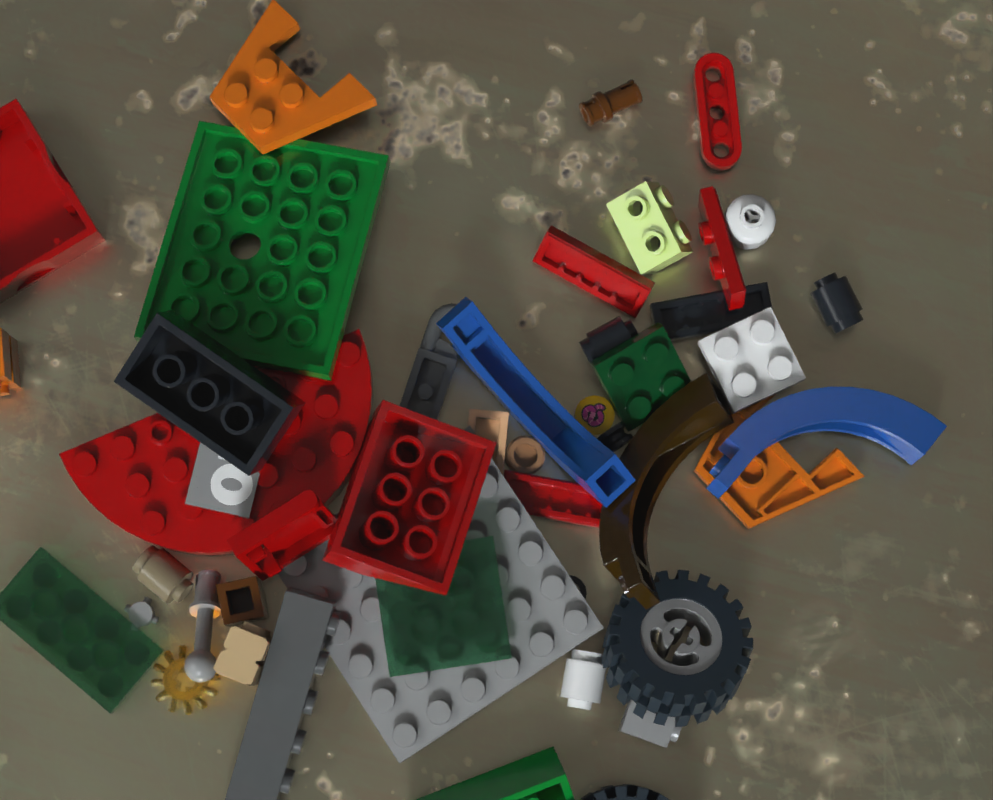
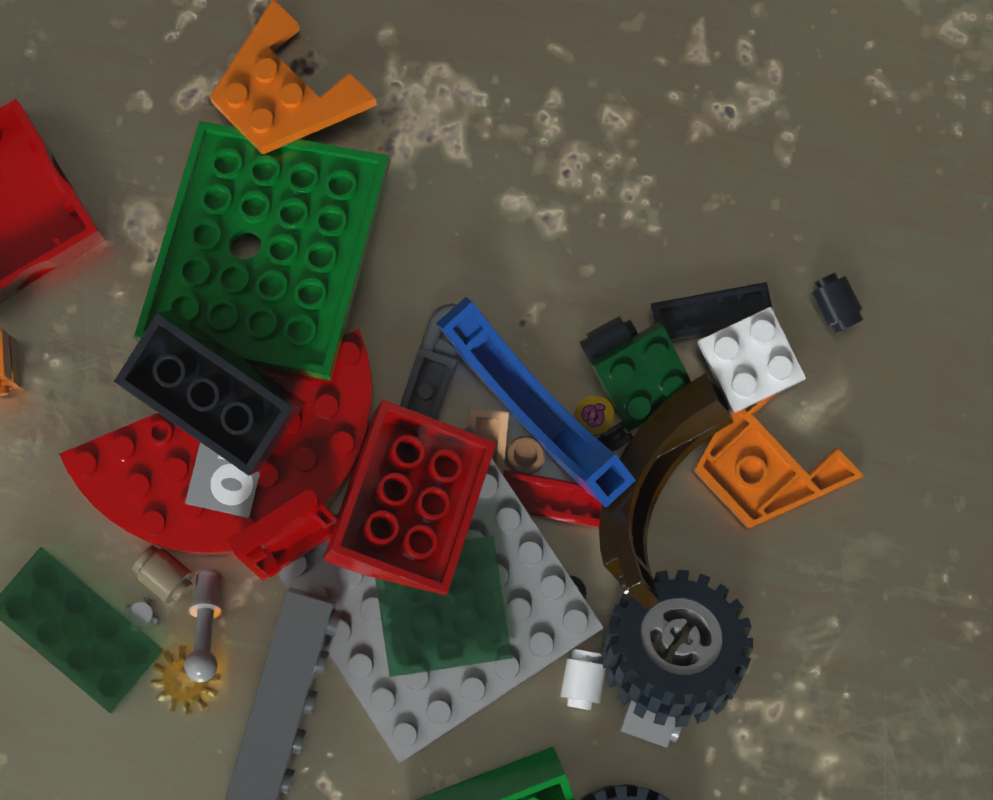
tan brick [213,621,271,686] -> none
reddish brown brick [216,576,269,627] -> none
red plate [533,225,655,318] -> none
reddish brown pin [579,79,643,127] -> none
yellowish green brick [606,181,693,274] -> none
red plate [693,53,742,171] -> none
red plate [698,186,746,311] -> none
blue arch [706,387,947,499] -> none
white head [724,194,776,250] -> none

